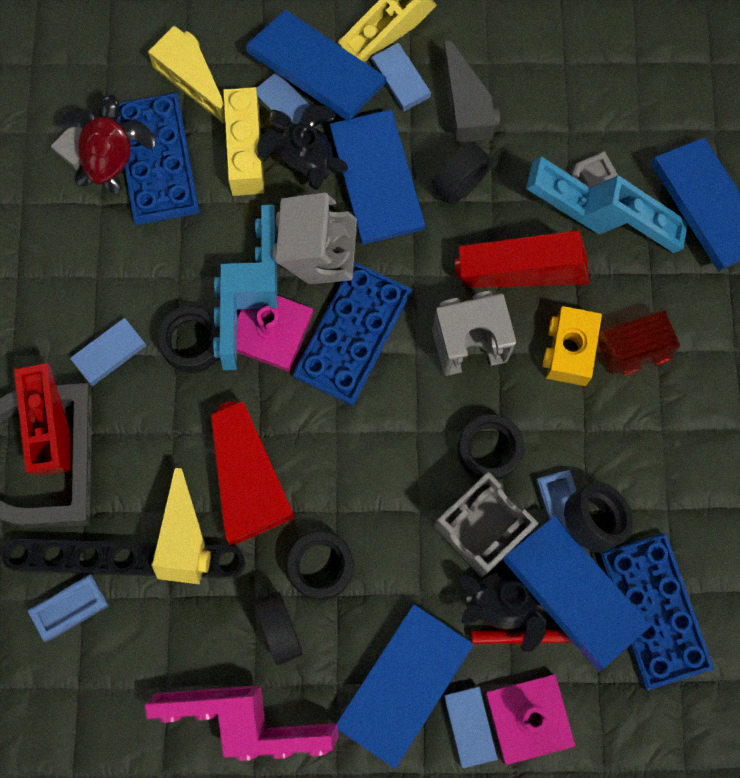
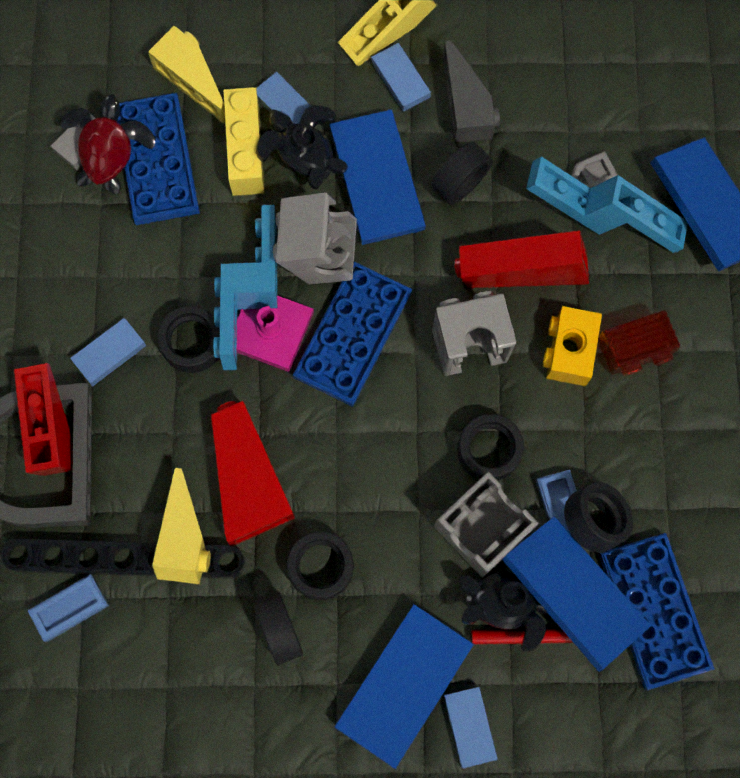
dark pink bracket [145,685,339,761] -> none
blue tile [246,10,387,121] -> none
dark pink tile [485,674,576,765] -> none

